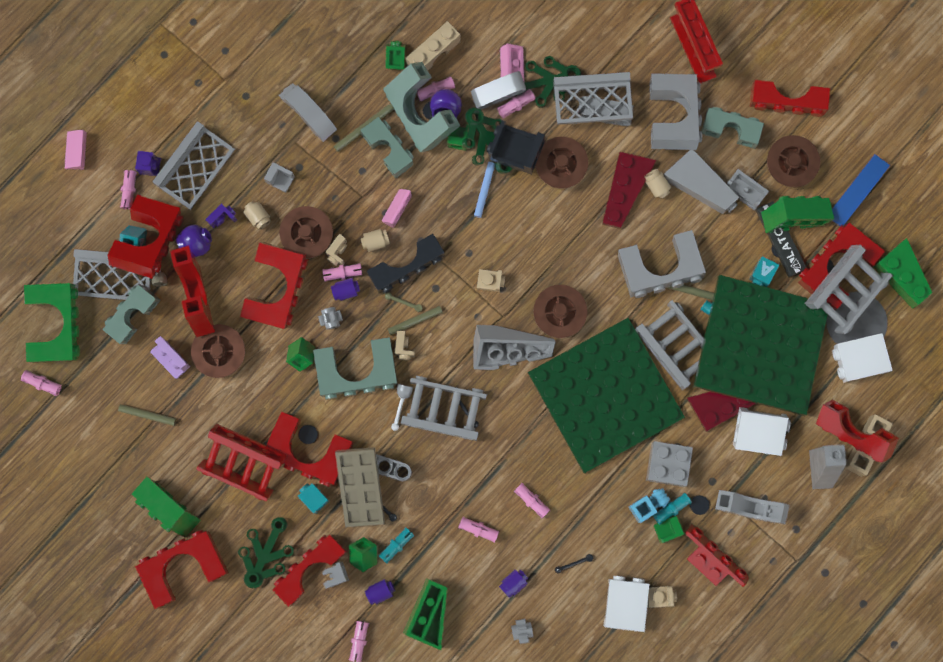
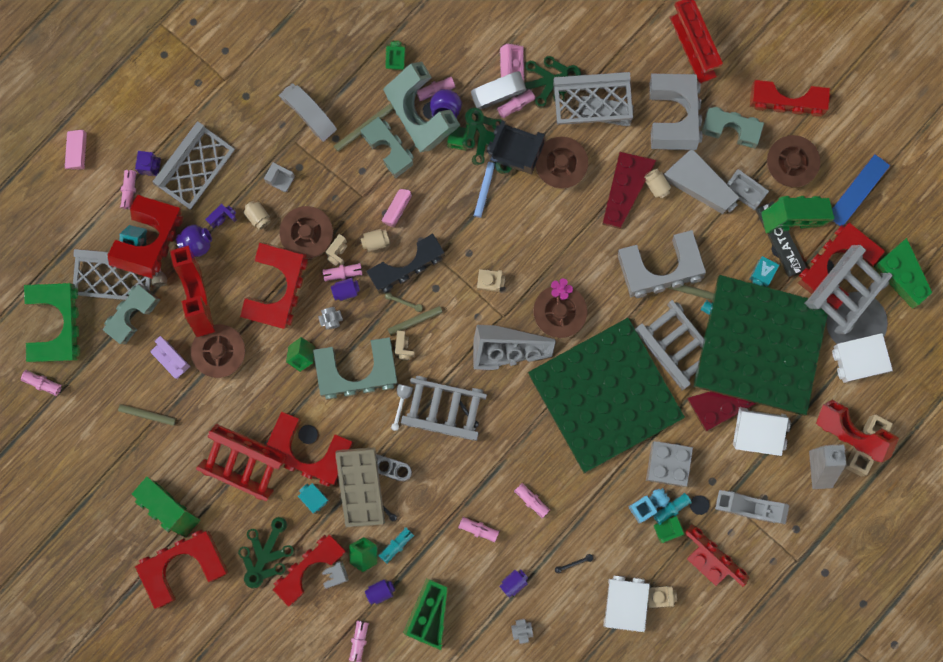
tan arch [406,21,460,71] -> none
none -> dark pink plant [551,278,573,300]

